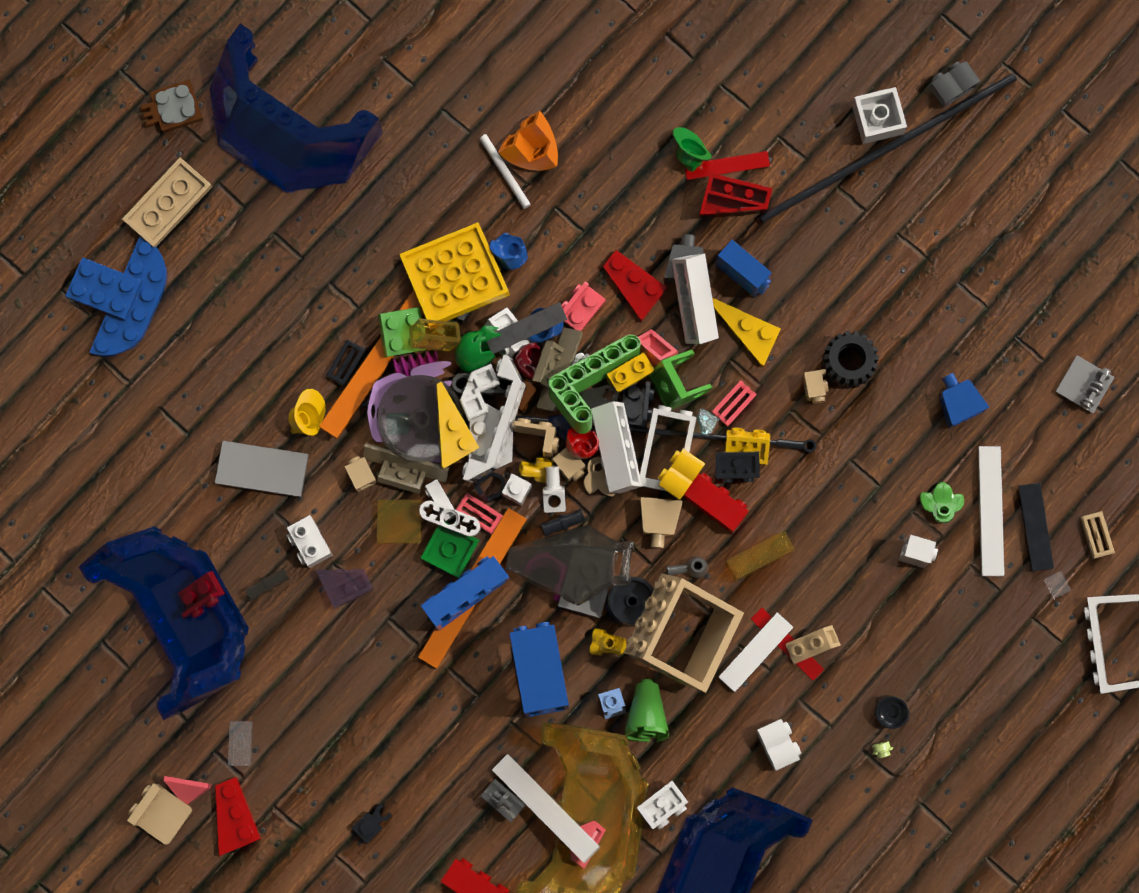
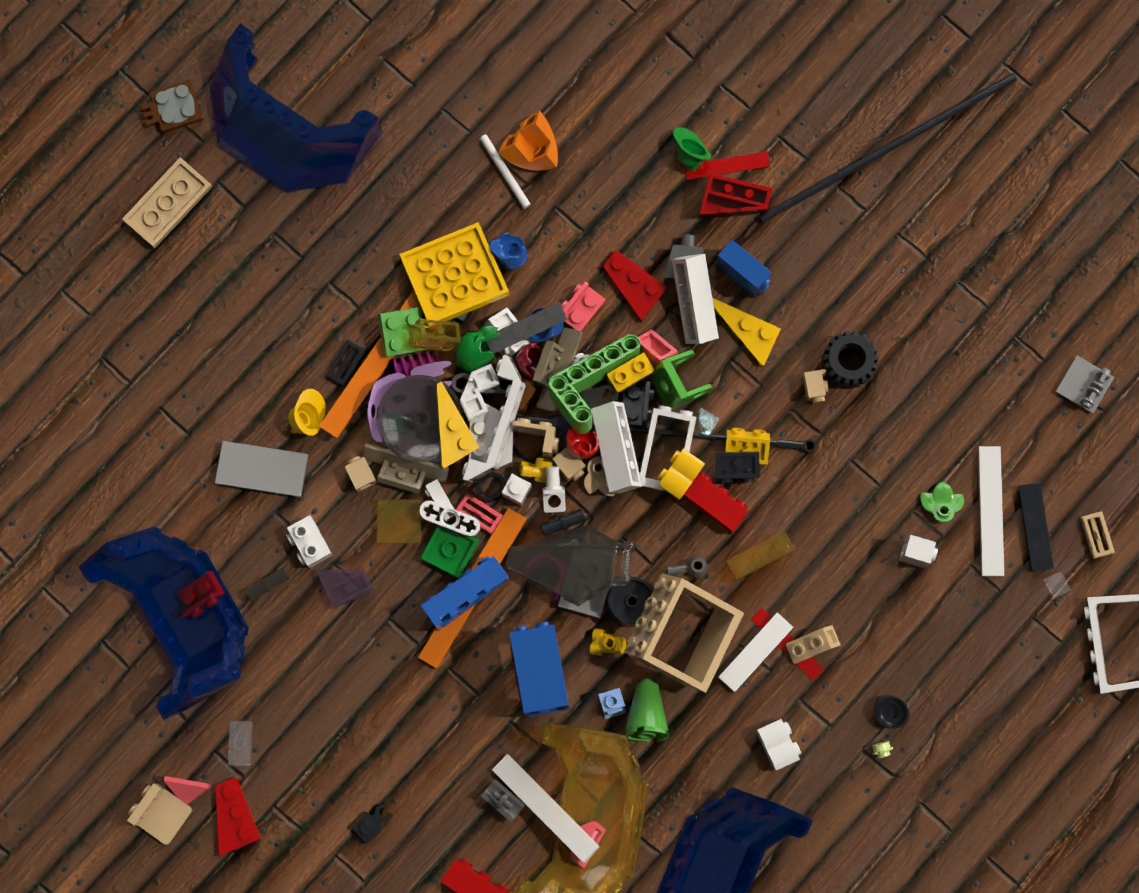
blue plate [65,236,167,357] -> none
white bracket [637,781,688,830] -> none
tan torso [640,497,682,549] -> none
coral tile [712,380,757,427] -> none
white brick [852,87,907,144] -> none
dark grey brick [929,61,981,108] -> none
blue torso [939,373,989,429] -> none

